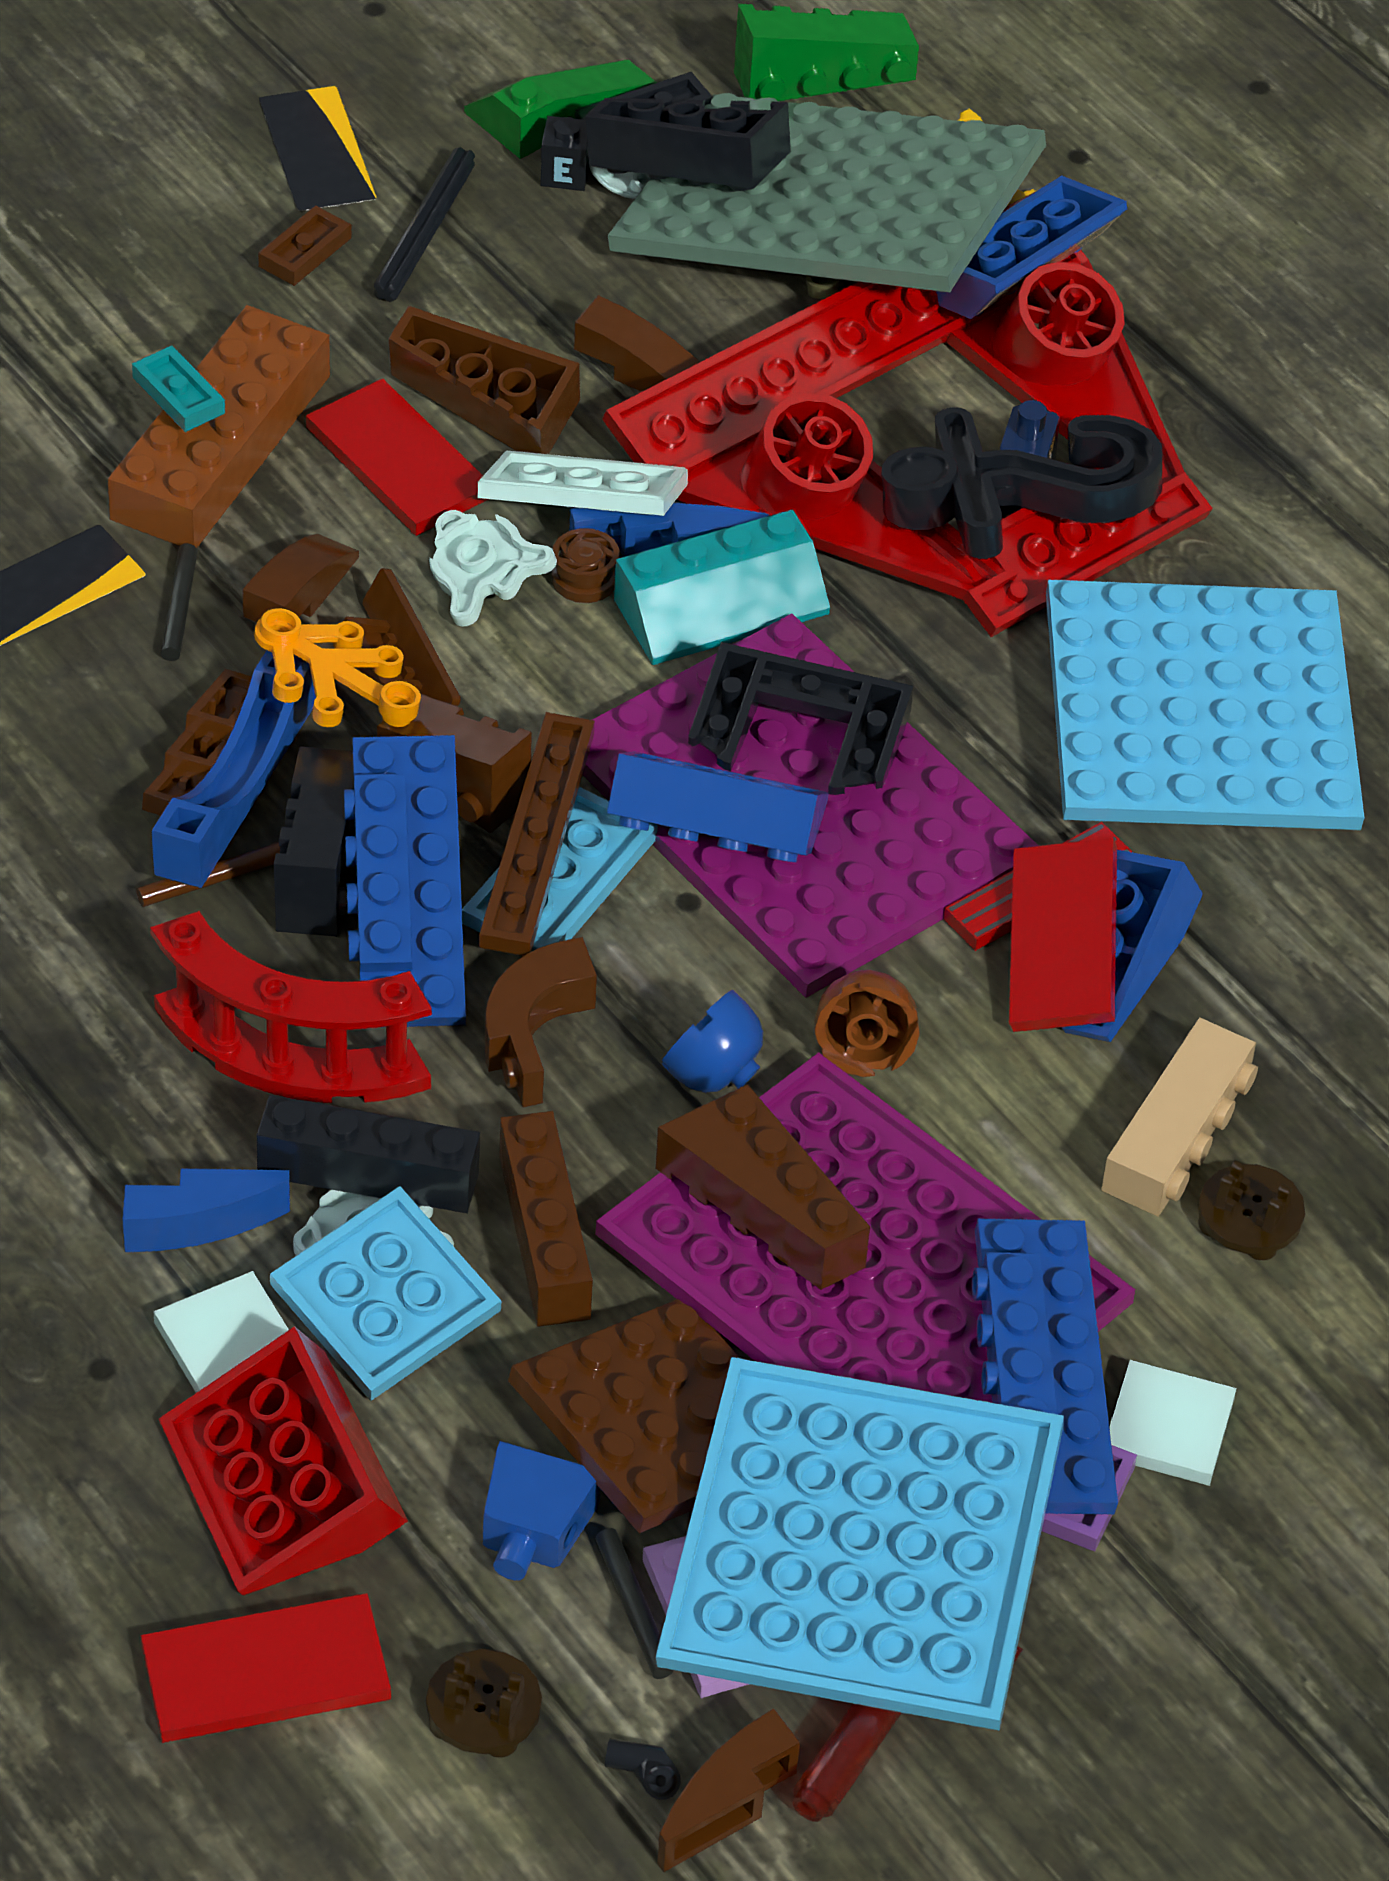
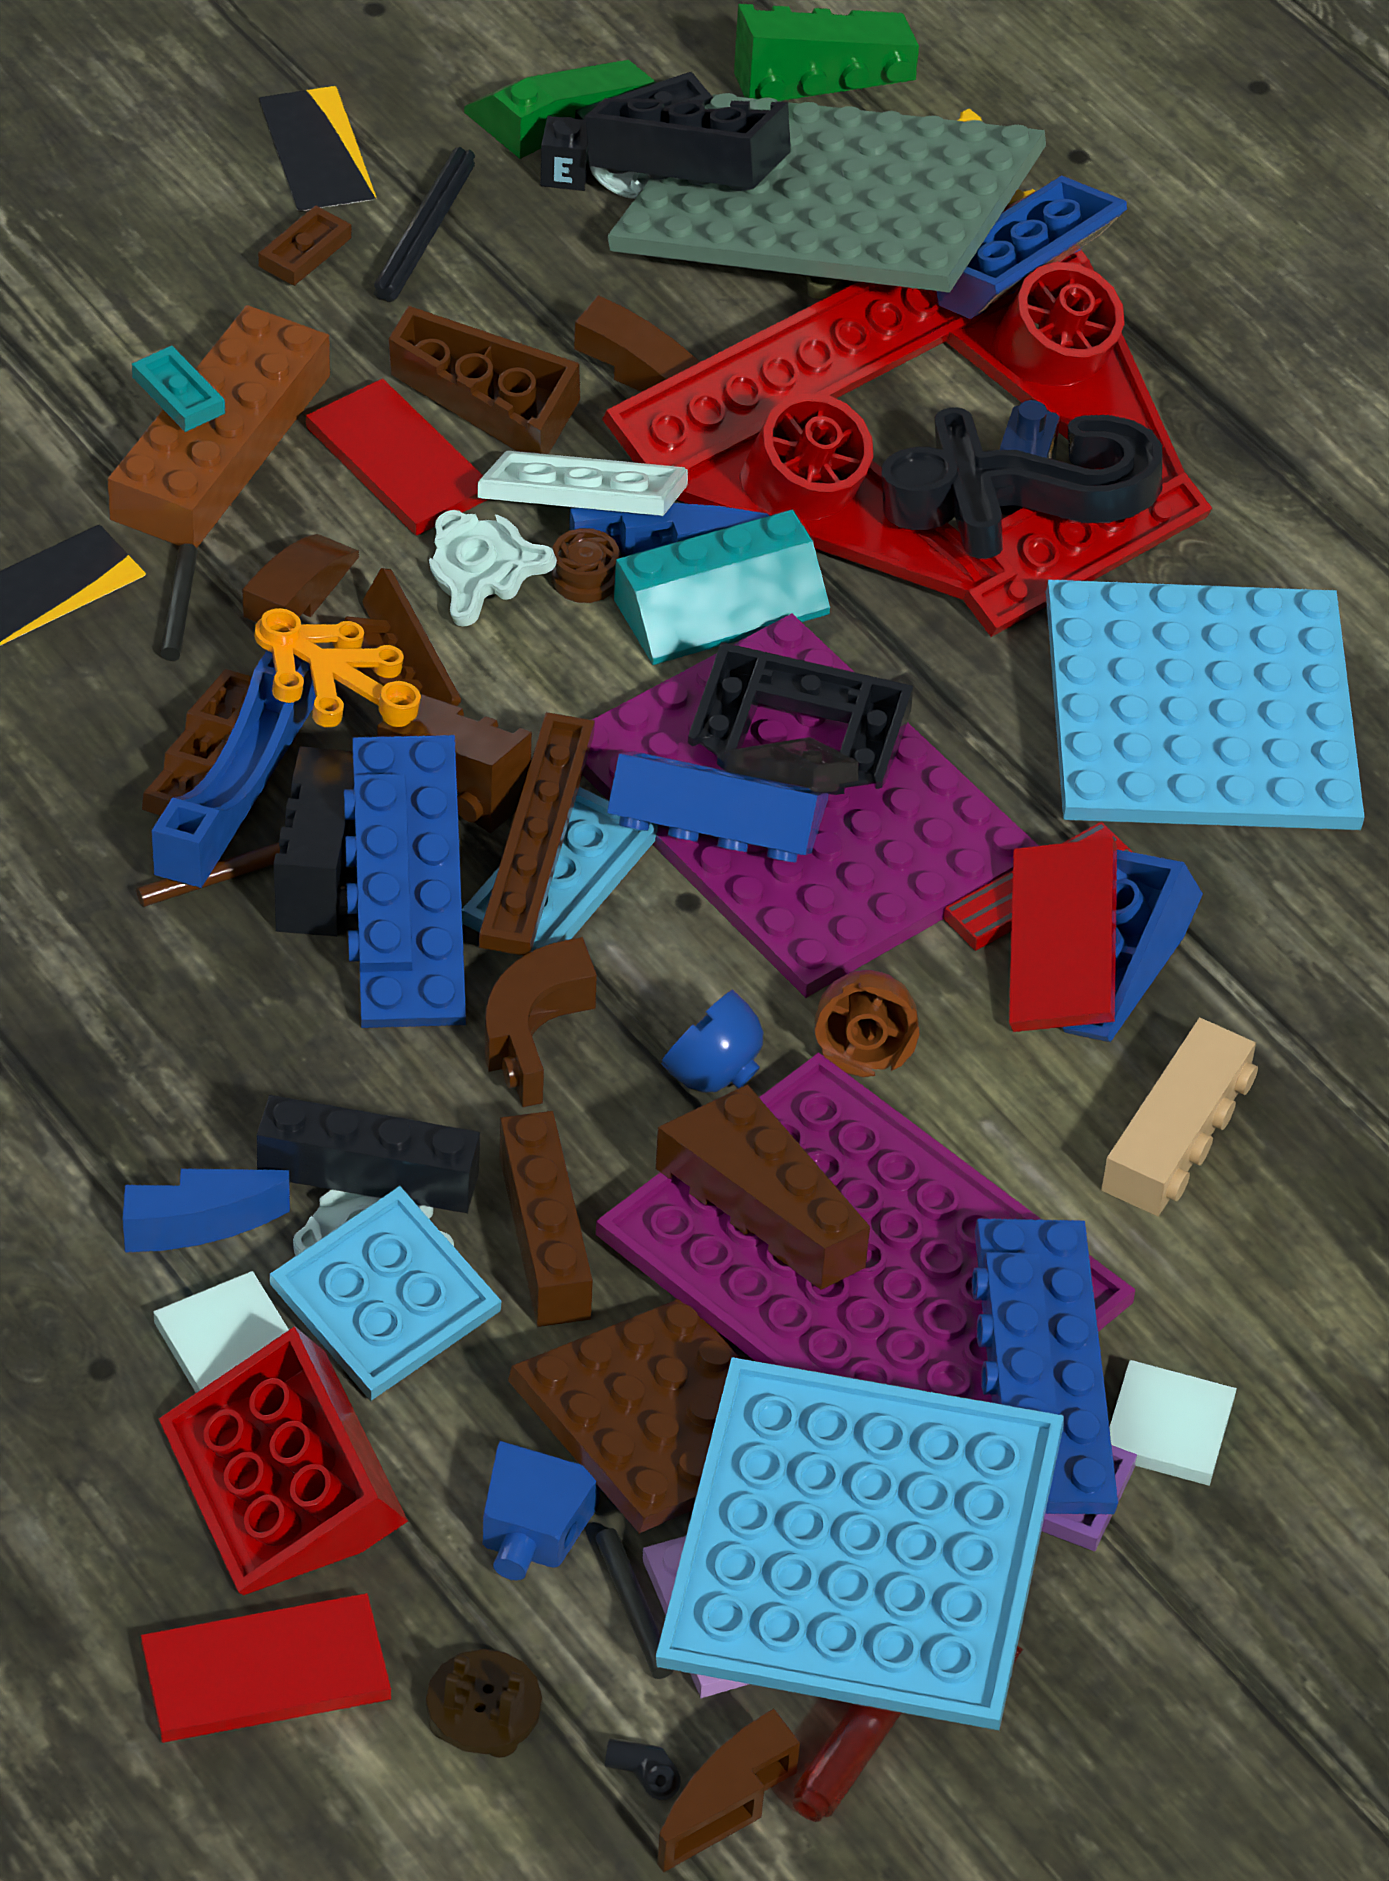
red fence [150,911,432,1103] -> none
dark brown plate [1198,1160,1305,1260] -> none
none -> clear smoke wing [724,737,858,793]

